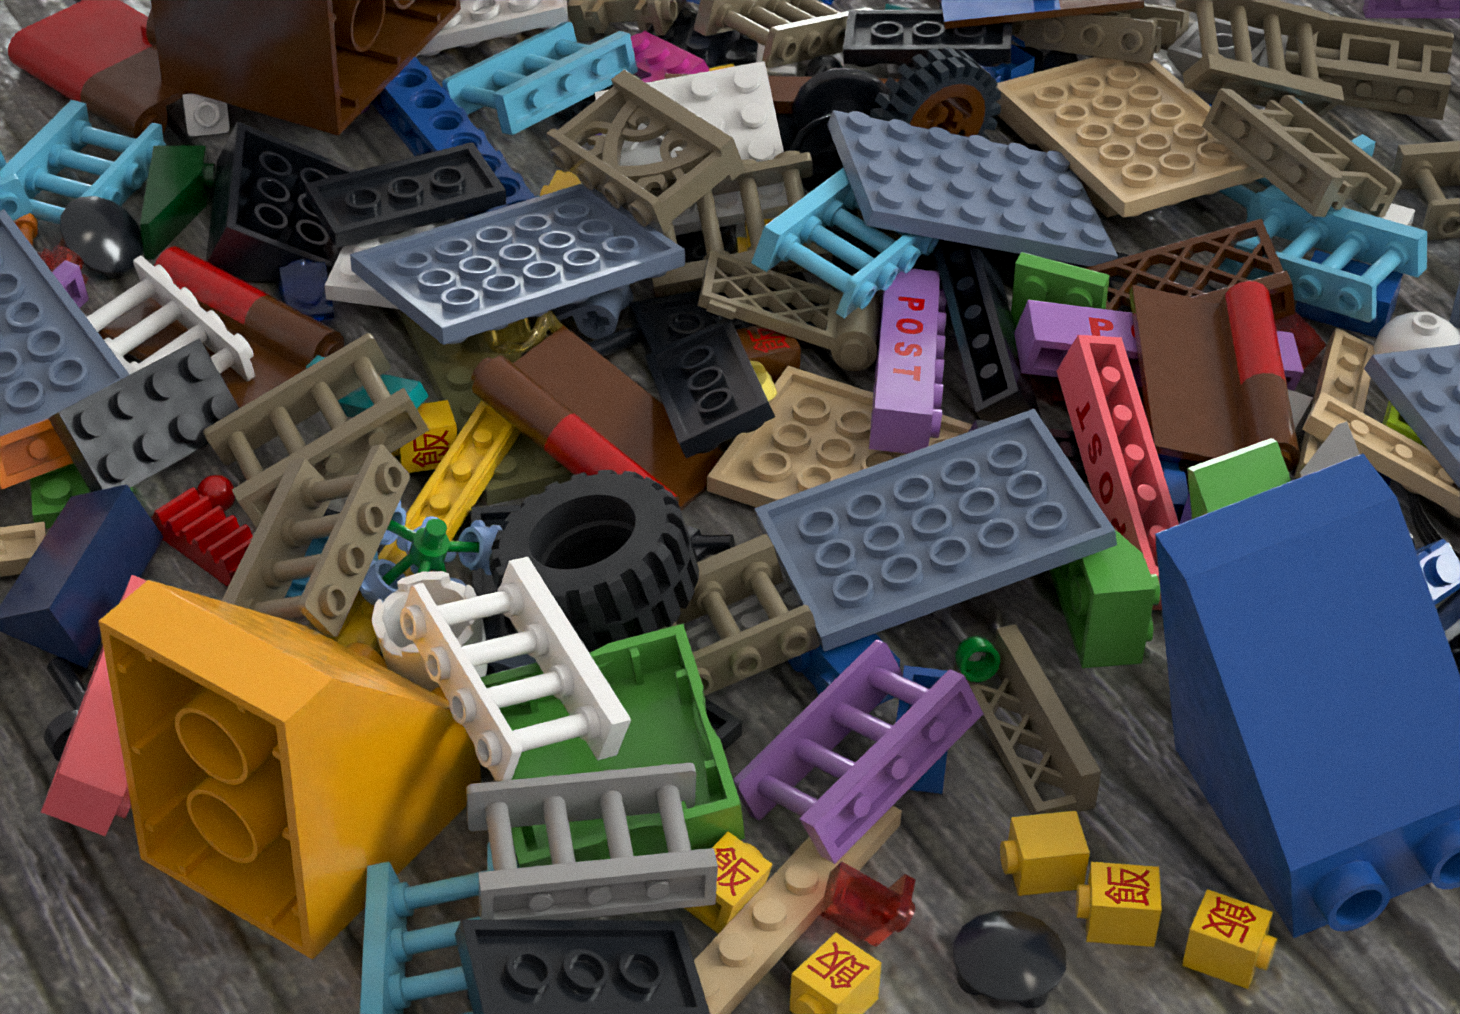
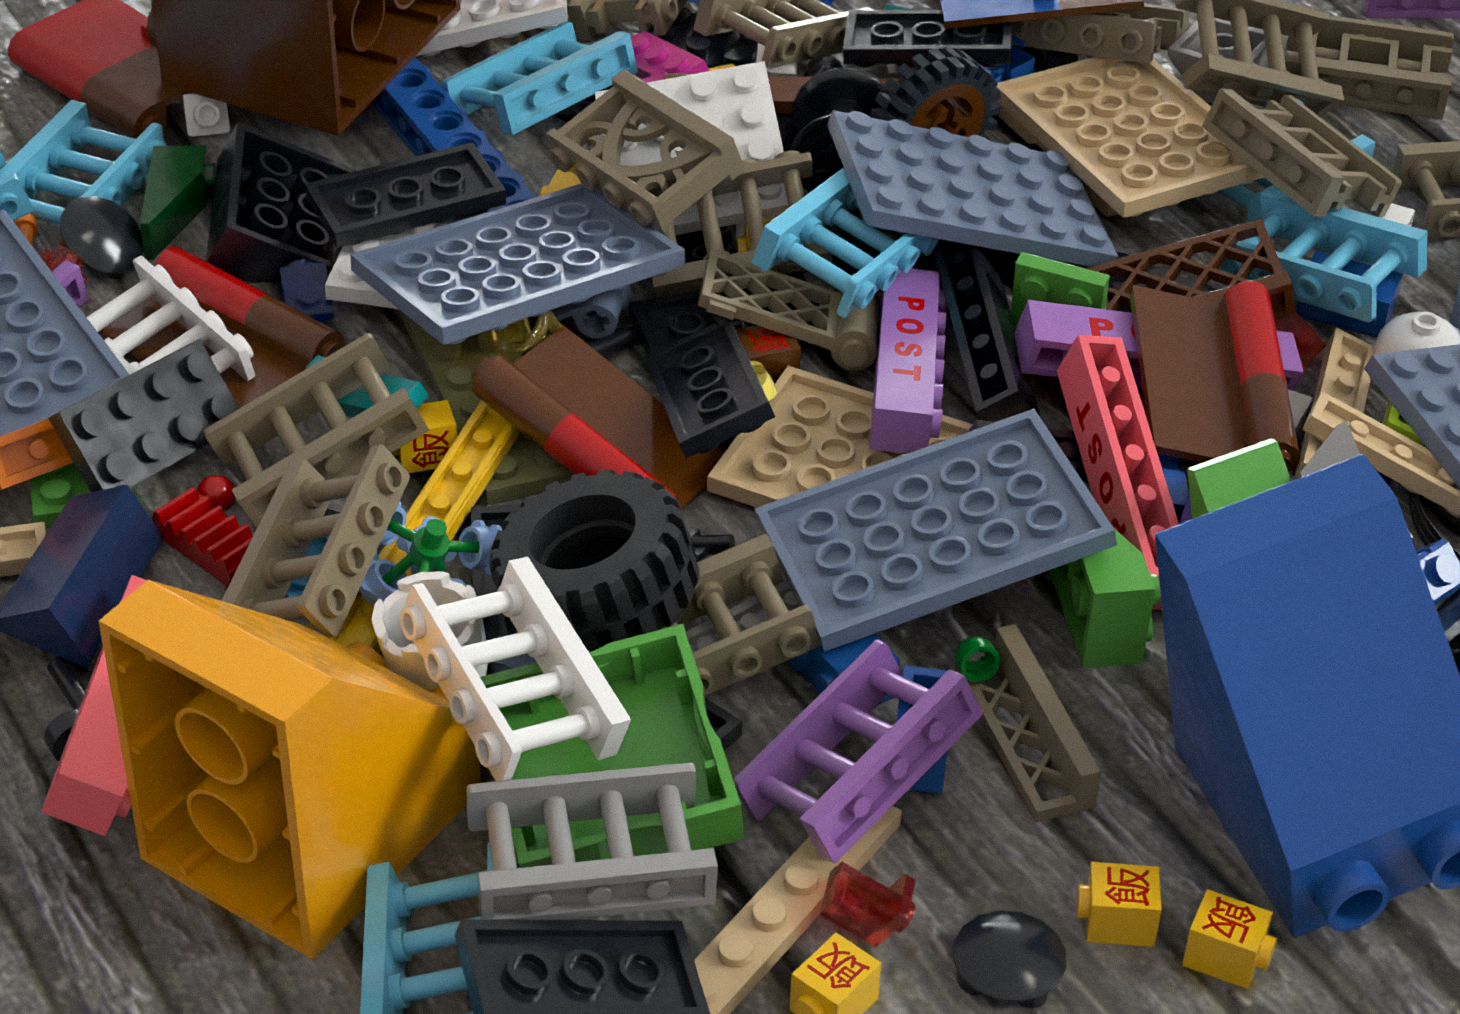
yellow brick [684,831,773,934] -> none
yellow brick [1000,811,1090,896] -> none

